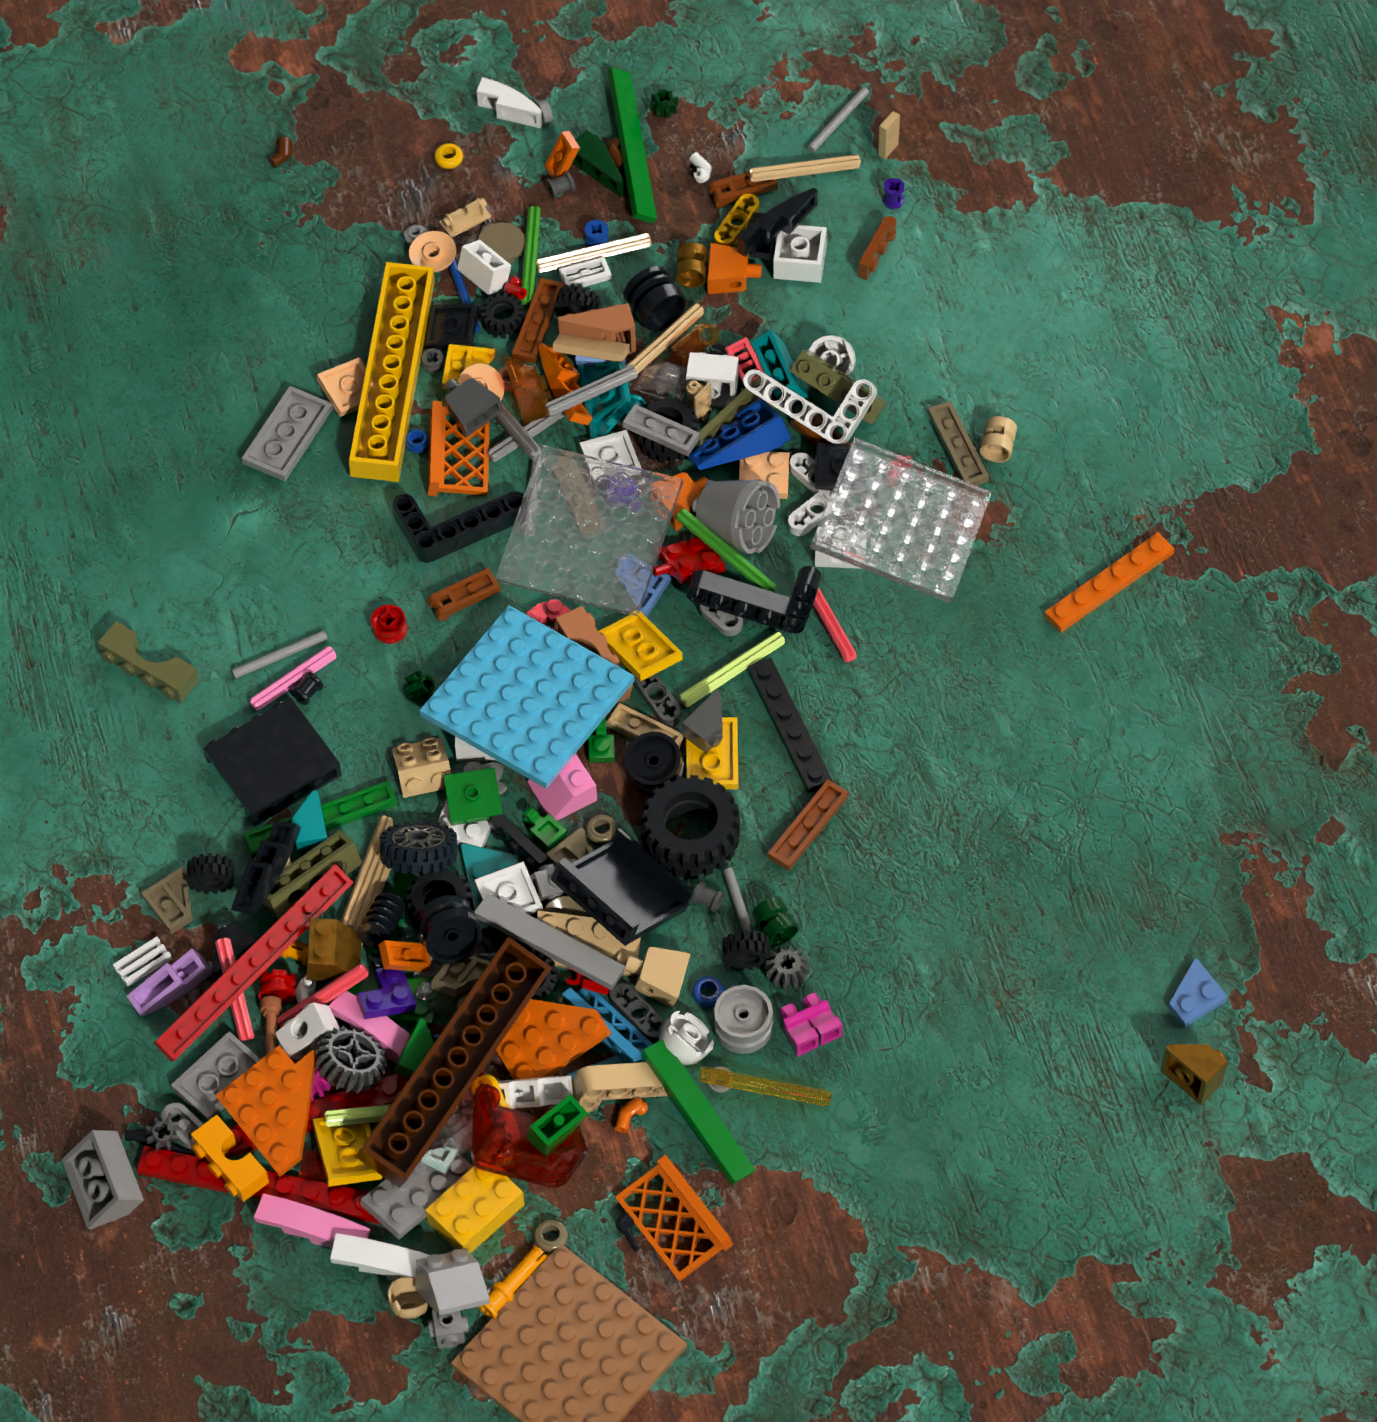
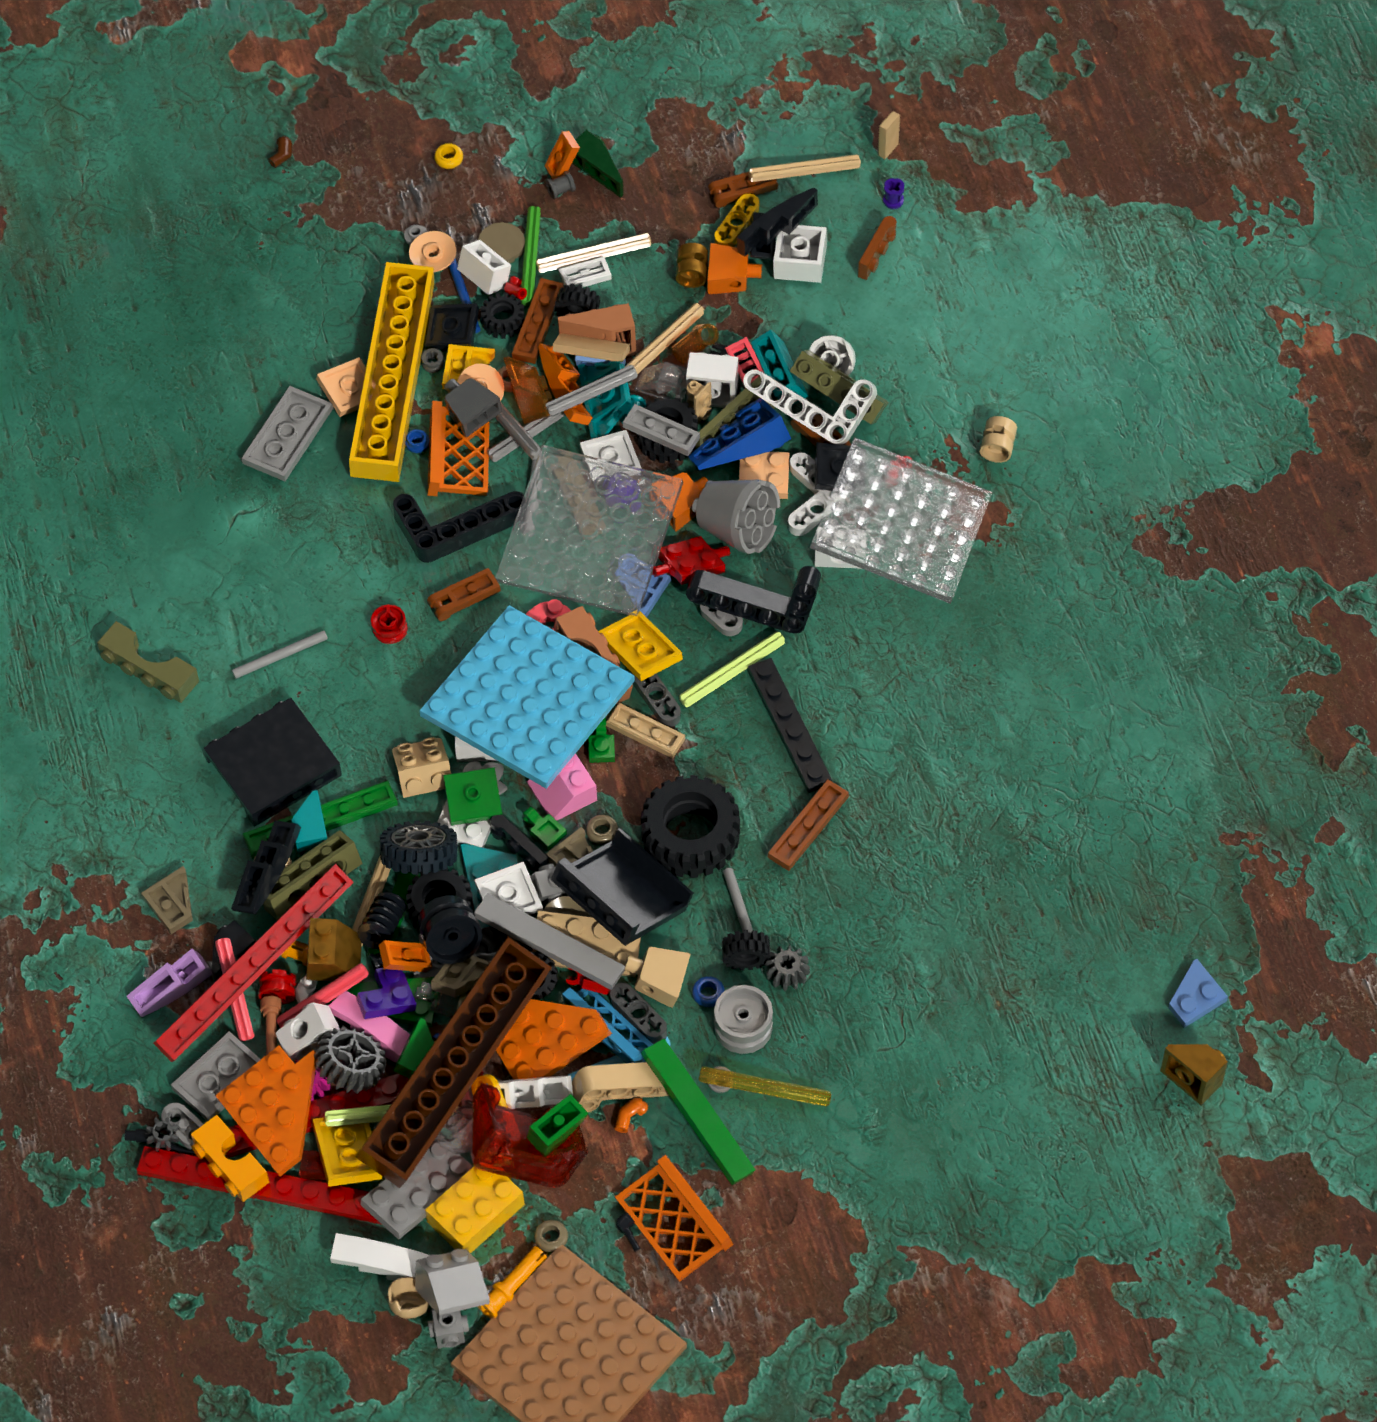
light grey slope [62,1130,144,1229] -> none
white tile [113,937,172,987] -> none
black tyre [187,853,234,894] -> none
bright pink axle [250,646,336,711] -> none
bright pink slope [254,1193,371,1248] -> none
black bush [290,672,324,705] -> none
tan axle [340,815,393,929] -> none
dark green gear [403,670,435,704] -> none
light aqua tile [421,1145,458,1173] -> none
tan hinge [439,198,492,238] -> none
white slope [477,77,542,128] -> none
light grey tile [536,100,553,124] -> none
blue wheel [585,220,609,247] -> none
reddish brown arm [606,137,624,169] -> none
green tile [607,66,657,224] -> none
black wheel [624,266,687,331] -> none
black wheel [625,732,686,796] -> none
dark green gear [650,89,678,118] -> none
white cylinder [659,1011,714,1065] -> none
bright green axle [676,509,777,592] -> none
dark grey slope [682,690,723,753] -> none
yellow plate [686,717,738,789] -> none
white arm [689,152,711,183] -> none
dark grey bush [691,881,725,913] -> none
dark green wheel [752,896,799,946] -> none
dark pink hips [781,993,842,1057] -> none
light grey bar [807,87,869,153] -> none
coral axle [813,587,856,663] -> none
dark tan plate [928,401,989,489] -> none
orange plate [1044,533,1175,633] -> none

